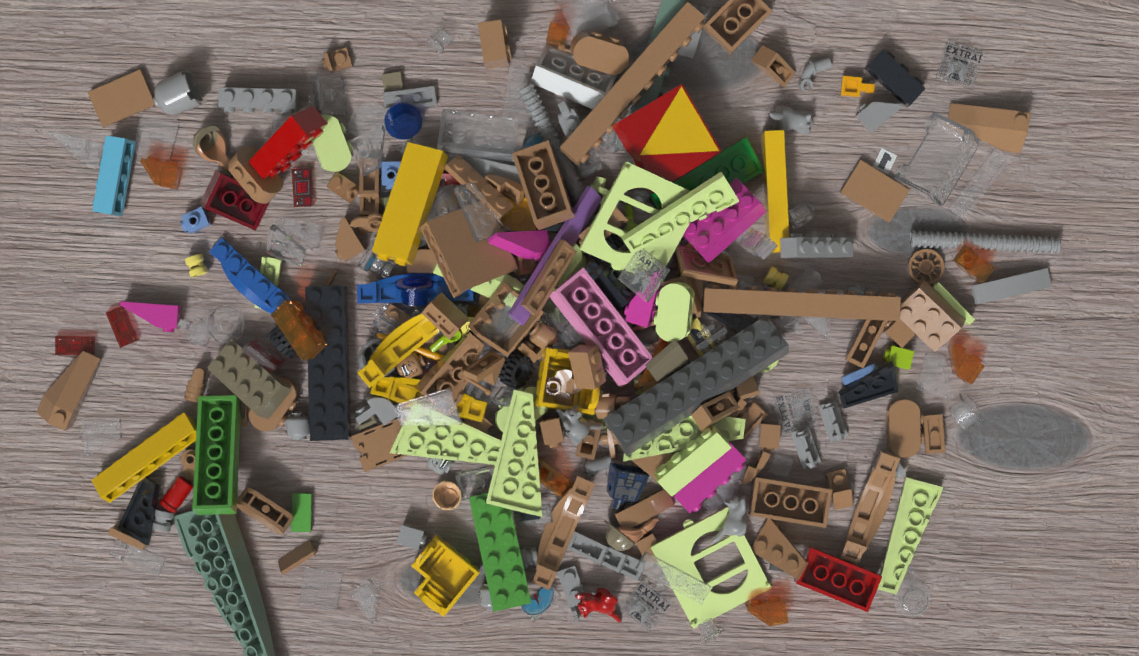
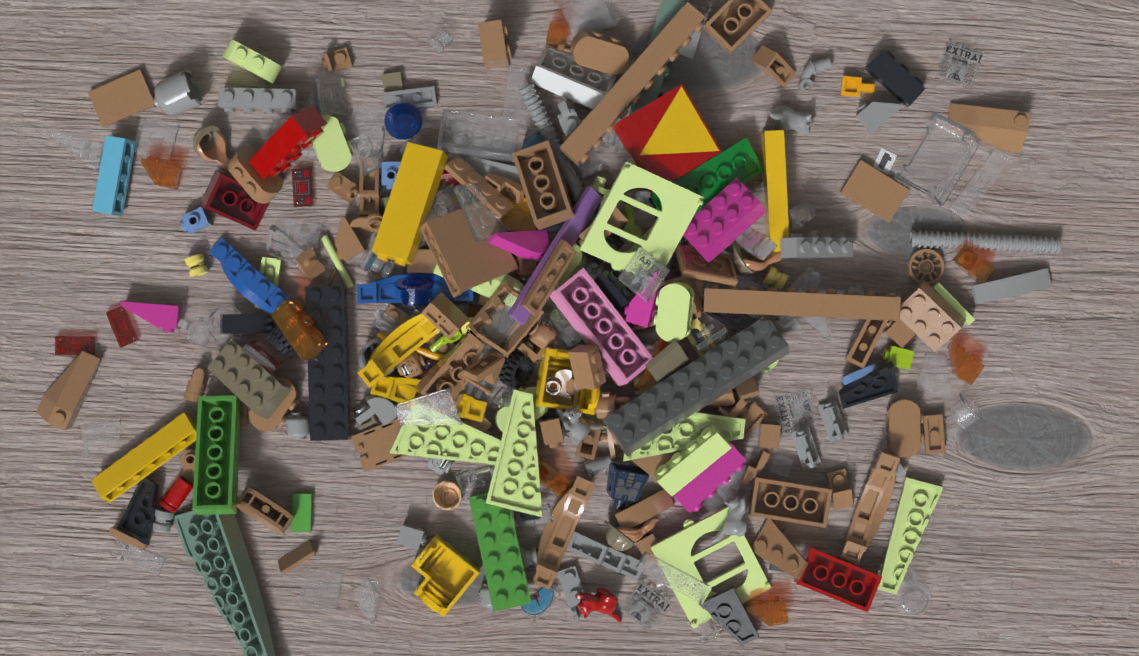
yellowish green wing [621,172,739,253] -> none
medium nougat slope [691,392,740,431] -> none
none -> black hinge [220,314,274,334]
none -> yellowish green brick [222,39,282,84]
none -> medium nougat bracket [295,247,326,281]
none -> yellowish green bar [321,235,354,289]
none -> wing [699,586,759,645]
none -> piece [732,241,782,275]

